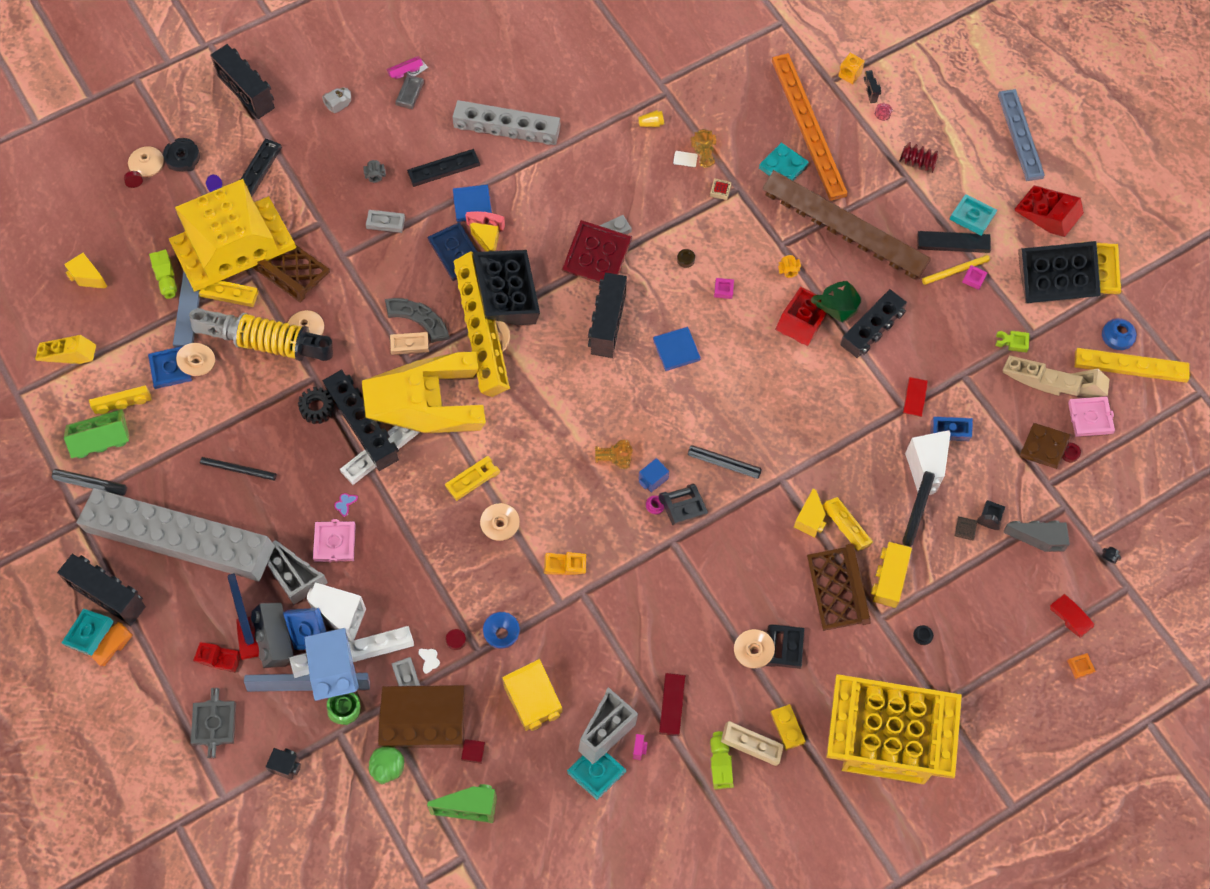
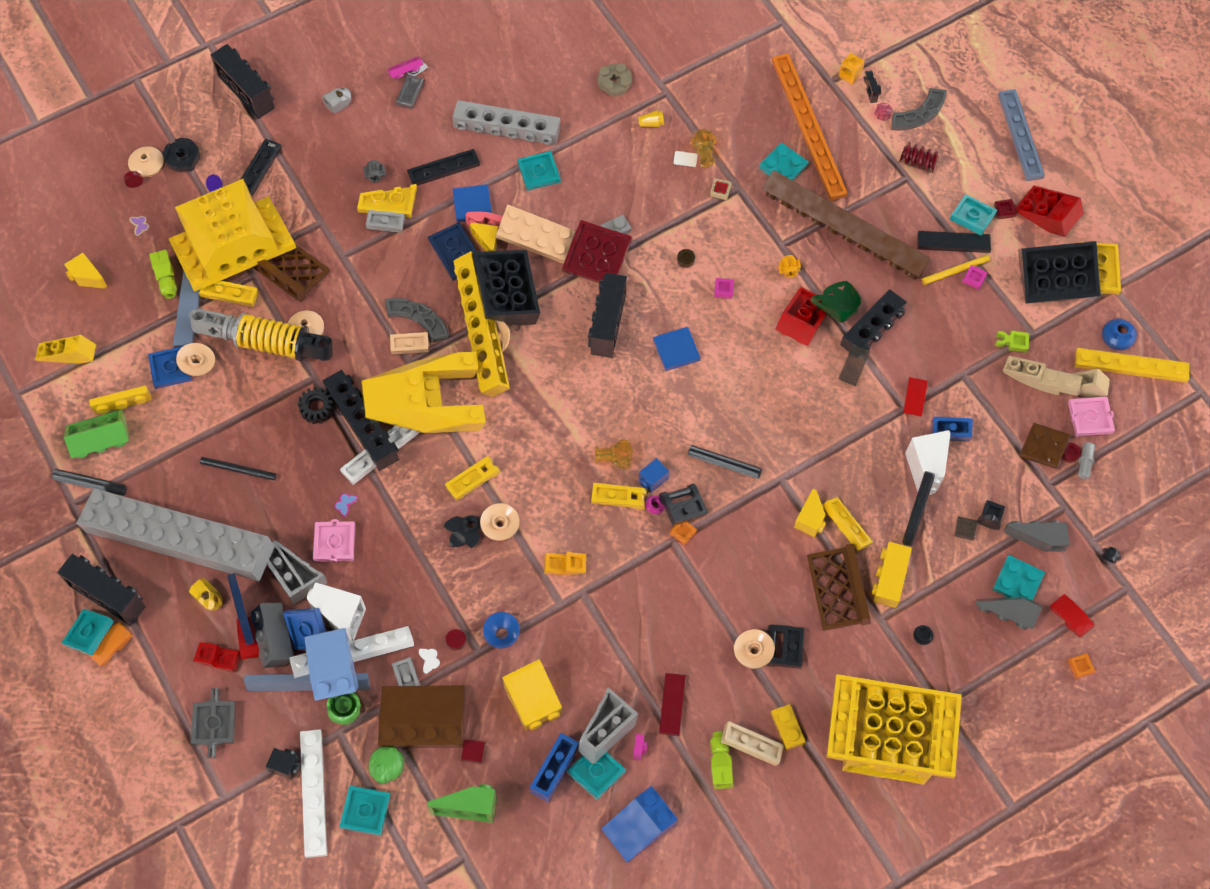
none -> medium lavender sticker [129,216,149,236]
none -> yellow rock [189,578,222,611]
none -> white plate [300,729,327,858]
none -> teal plate [339,785,391,836]
none -> yellow wing [357,184,417,218]
none -> black plate [443,515,480,548]
none -> light nougat plate [495,204,575,264]
none -> teal tile [517,151,561,191]
none -> blue brick [530,733,579,803]
none -> yellow plate [591,483,647,510]
none -> dark tan plate [598,63,632,96]
none -> slope [601,786,678,863]
none -> orange tile [669,522,697,546]
none -> clear smoke tile [838,344,871,386]
none -> dark grey tile [891,88,947,131]
none -> dark grey slope [975,596,1042,630]
none -> teal plate [992,555,1045,601]
none -> dark red tile [994,199,1017,220]
none -> light grey axle [1078,442,1096,480]

